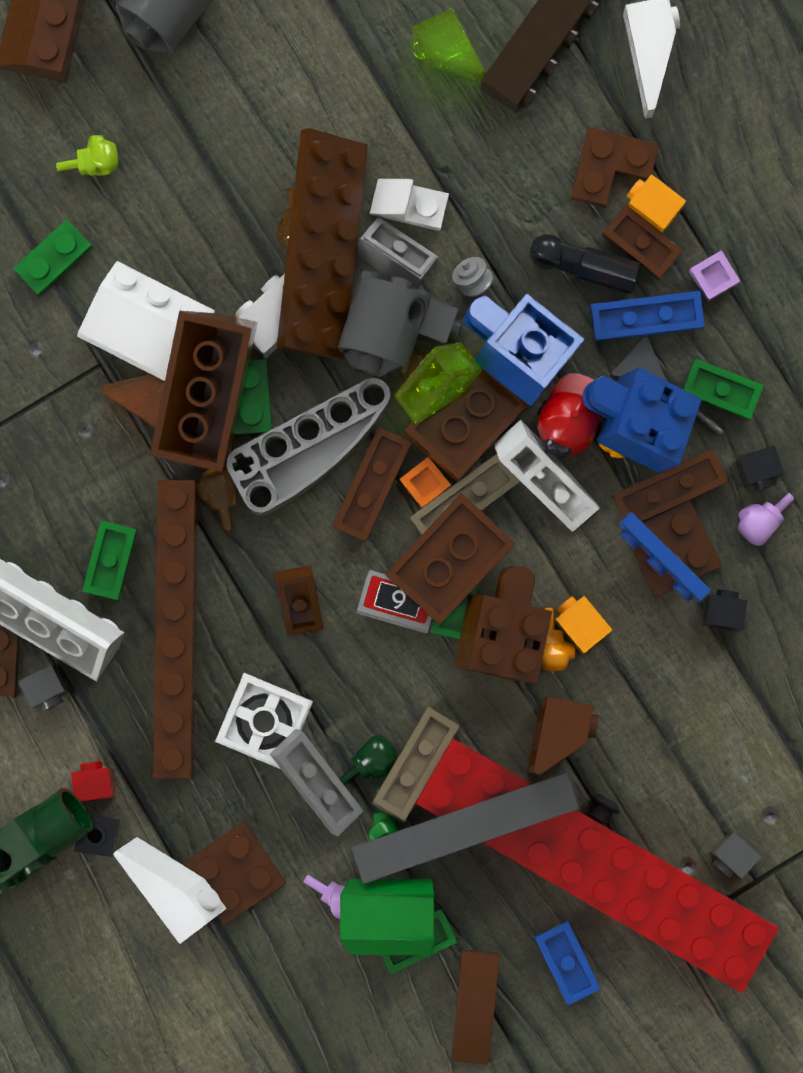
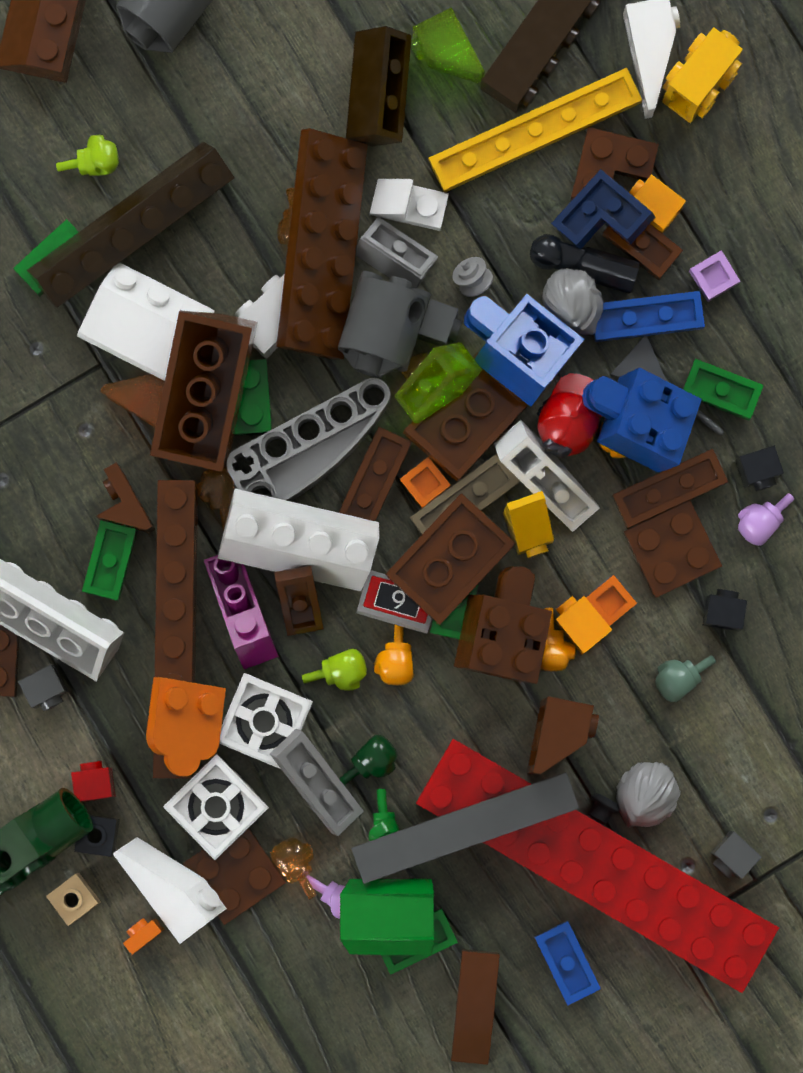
dark tan plate [371,707,460,822] -> none
blue plate [618,512,711,603] -> none
none -> dark brown brick [27,142,235,308]
none -> tan plate [46,873,101,926]
none -> reddish brown slope [96,462,156,533]
none -> orange plate [123,918,165,955]
none -> orange plate [146,677,226,777]
none -> white piece [163,754,269,860]
none -> magenta slope [204,555,279,670]
none -> white slope [218,489,379,592]
none -> clear orange piece [271,837,317,900]
none -> lime piece [302,649,367,691]
none -> dark brown brick [346,26,412,147]
none -> light orange piece [374,625,414,686]
none -> yellow plate [429,68,642,192]
none -> yellow slope [503,491,554,559]
none -> light grey hair [542,268,604,335]
none -> dark blue plate [551,169,656,250]
none -> orange plate [586,575,637,626]
none -> light grey hair [616,762,681,828]
none -> sand green piece [655,655,716,702]
none -> yellow brick [662,27,743,124]

